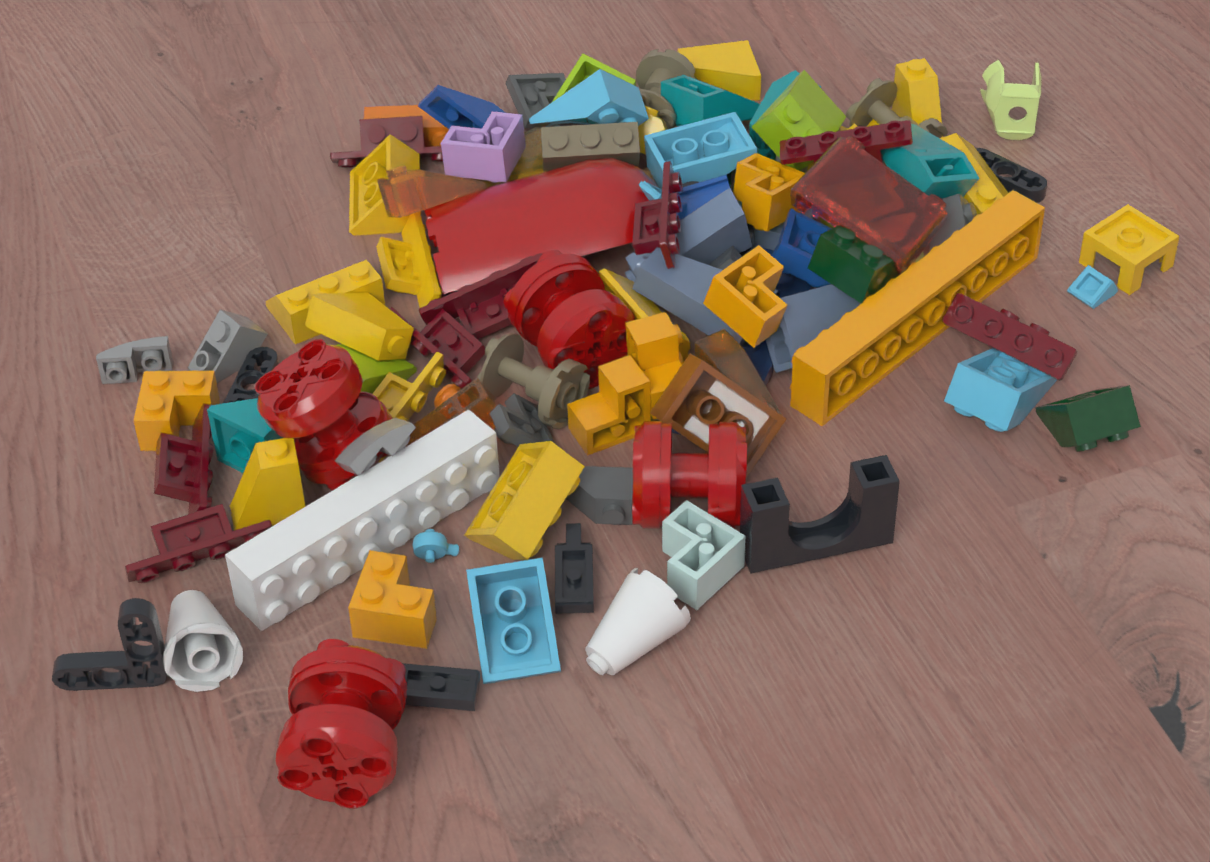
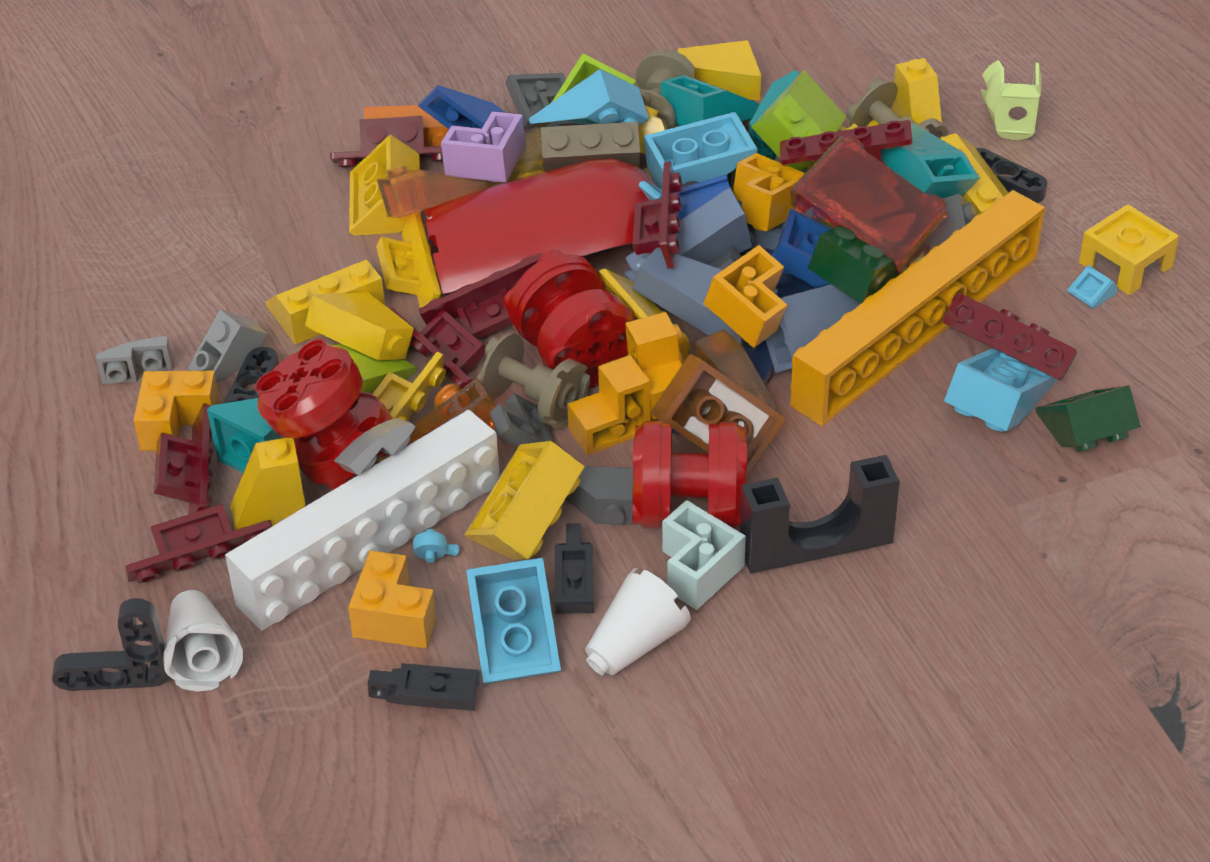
red piece [276,639,407,809] -> none

